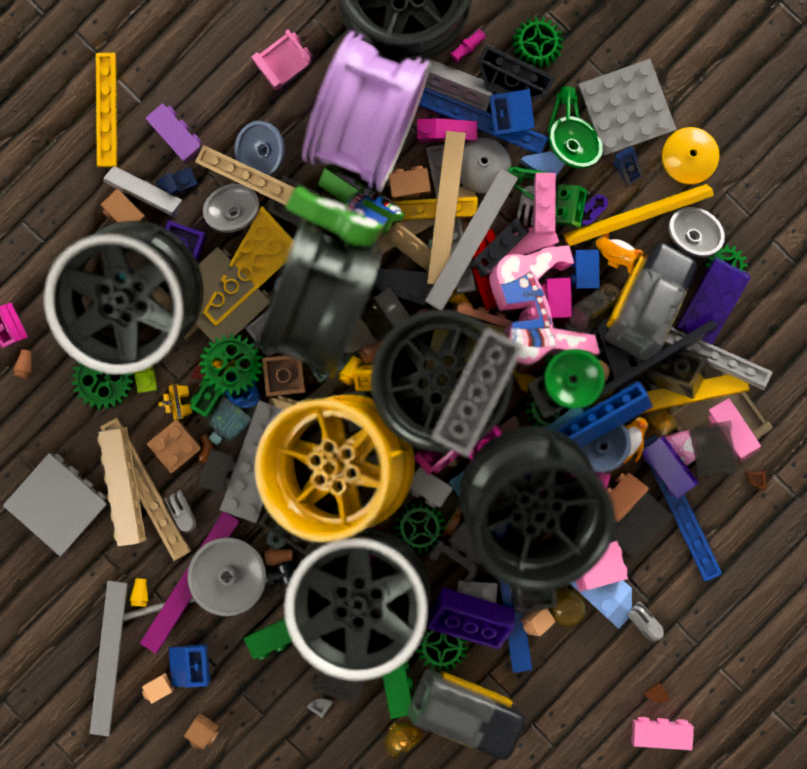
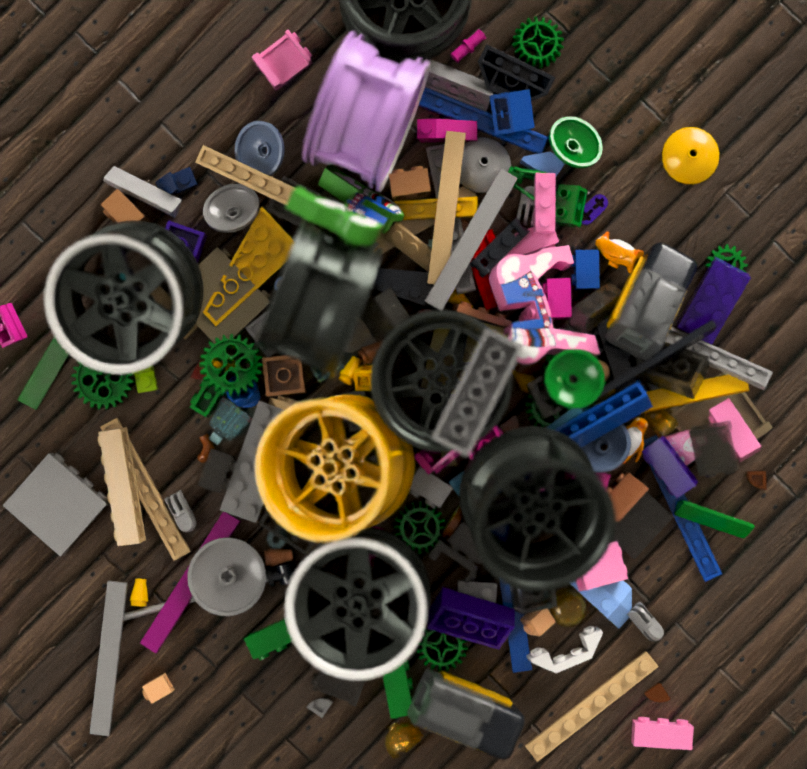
nougat cone [13,350,32,379] -> none
yellow tile [96,53,117,168] -> none
medium lavender brick [146,103,202,164] -> none
medium nougat brick [147,419,203,474] -> none
yellow hips [159,384,192,420] -> none
blue slope [169,644,210,688] -> none
medium nougat brick [184,713,219,749] -> none
green plant [548,86,580,132] -> none
yellow tile [563,184,714,246] -> none
light grey plate [578,59,676,156] -> none
dark blue slope [613,146,644,187] -> none
light grey dish [669,207,725,257] -> none
none -> green slope [17,336,69,410]
none -> tan plate [525,650,659,762]
none -> white slope [526,626,603,673]
none -> green slope [674,500,755,539]

